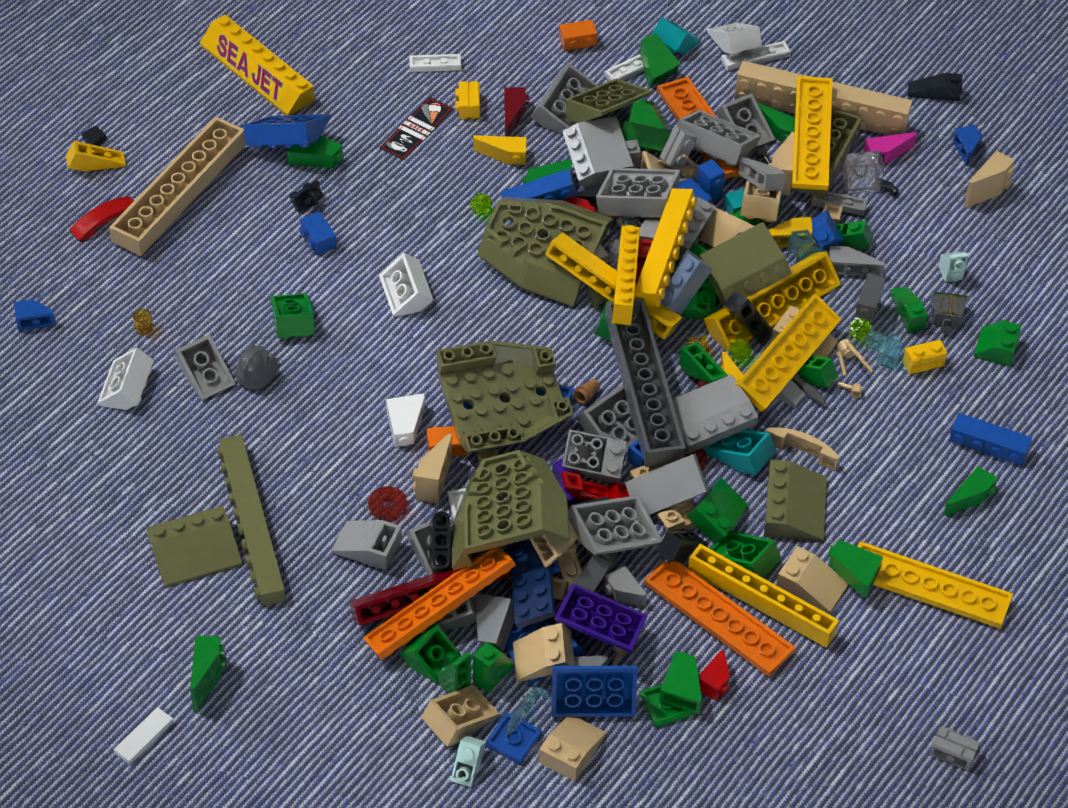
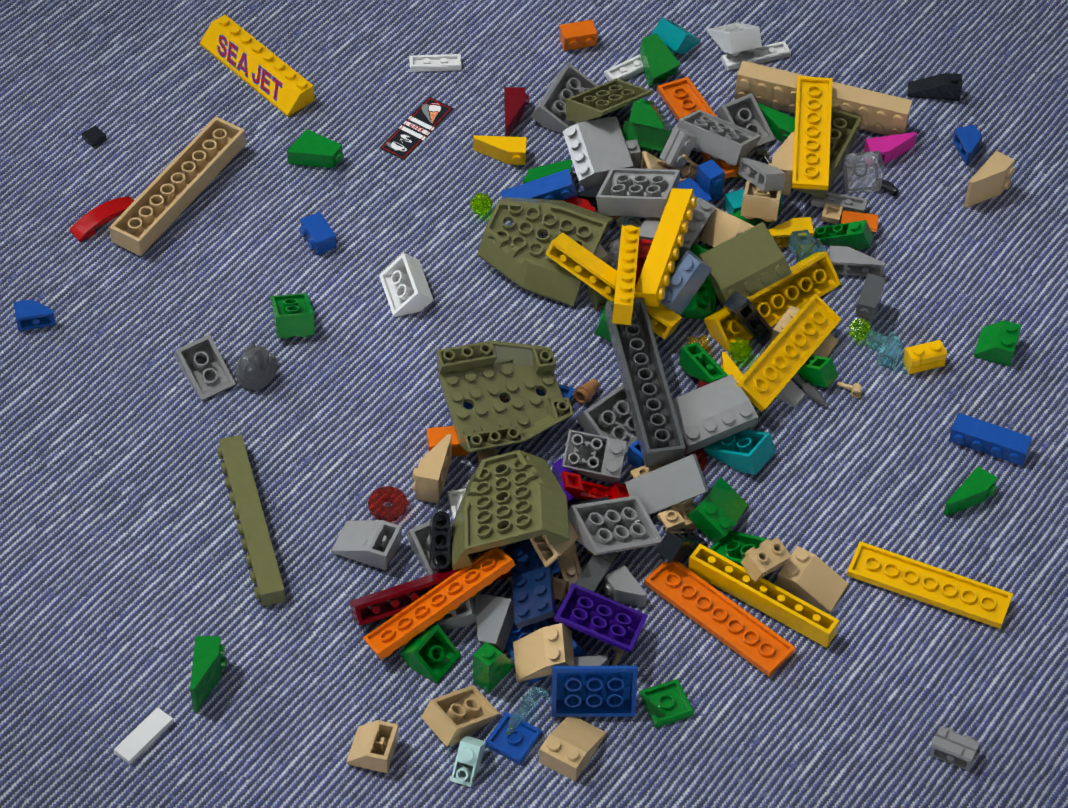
yellow slope [66,141,126,172] -> none
white slope [97,347,154,410] -> none
clear yellow wheel [133,309,153,335] -> none
olive slope [146,506,242,588] -> none
blue slope [243,114,331,148] -> none
black hips [289,180,324,212] -> none
white slope [386,394,425,447] -> none
green slope [438,652,471,694] -> none
yellow brick [455,81,480,119] -> none
green slope [659,651,702,714] -> none
red slope [698,650,730,701] -> none
olive slope [764,459,827,542] -> none
tan slope [766,427,839,471] -> none
blue slope [812,210,844,250] -> none
green slope [827,539,883,598] -> none
tan plant [836,339,873,376] -> none
green slope [889,286,928,333] -> none
dark grey torso [930,291,968,334] -> none
light aqua slope [938,252,968,283] -> none
none -> tan slope [346,720,399,773]
none -> tan brick [740,537,792,582]
none -> orange slope [841,210,878,232]

